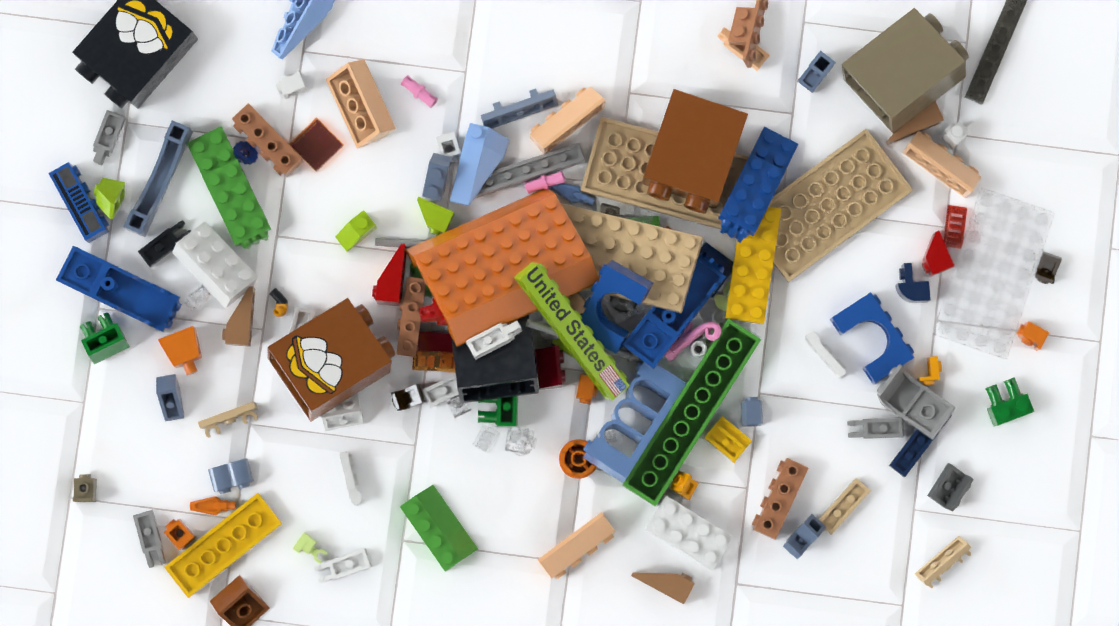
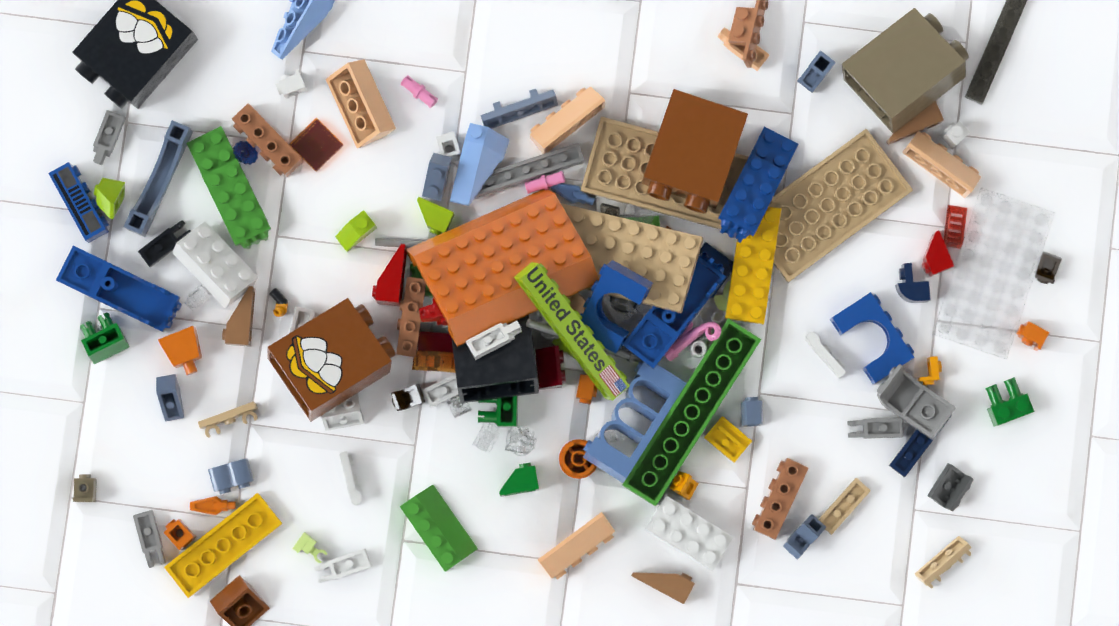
none -> green slope [499,462,539,497]

